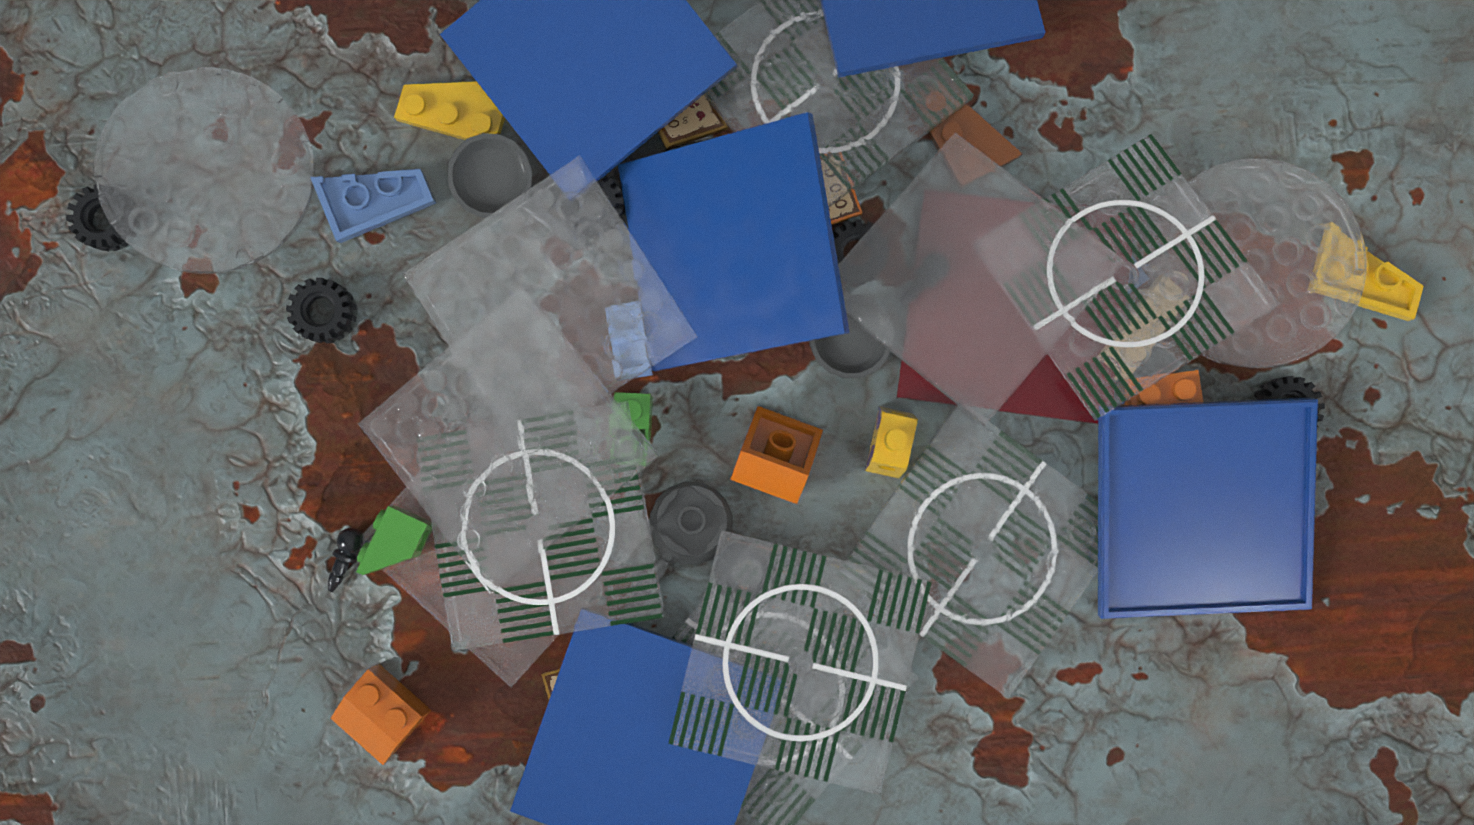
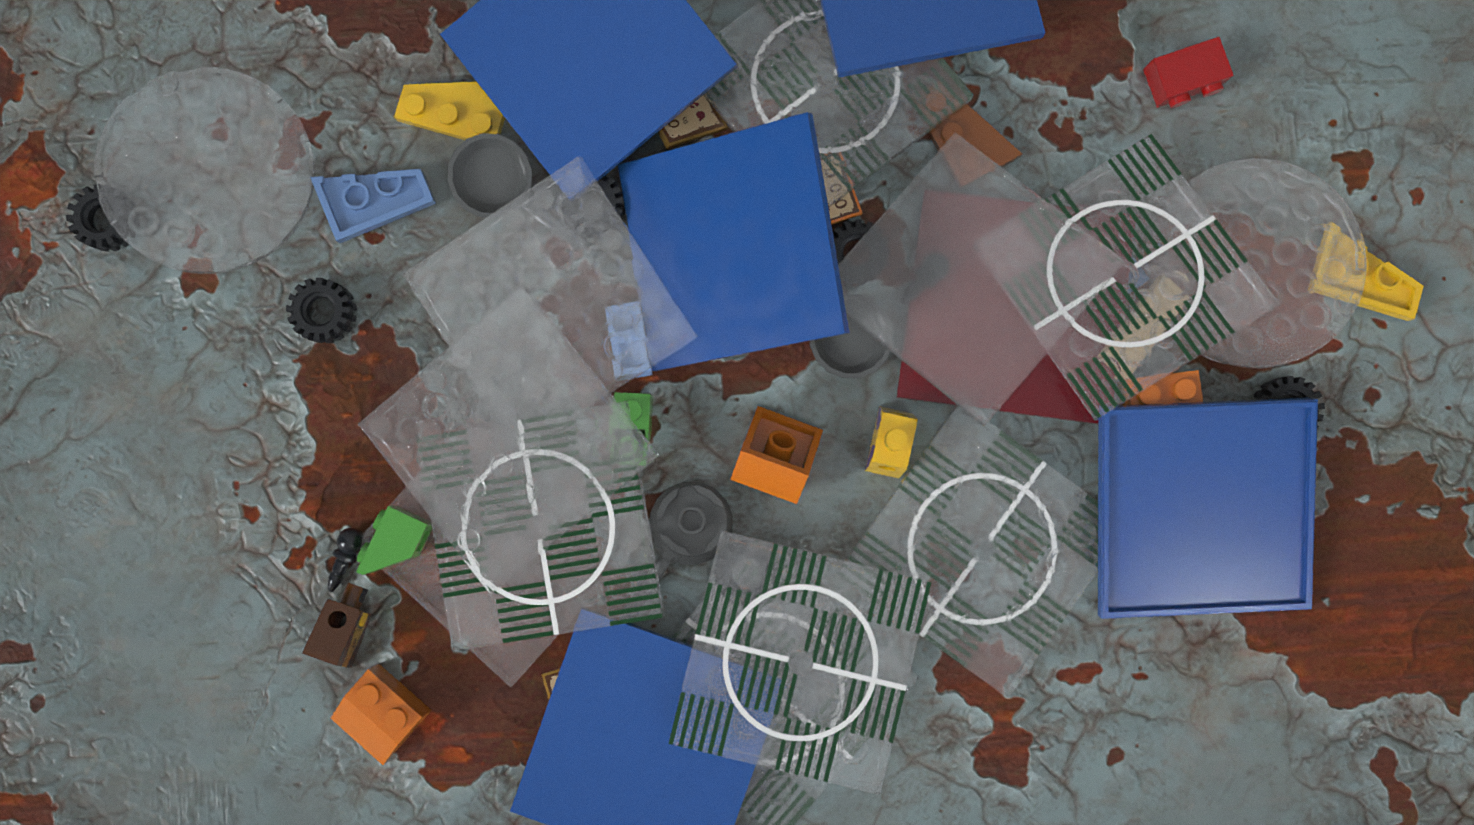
none -> reddish brown torso [302,583,371,668]
none -> red brick [1143,37,1234,108]

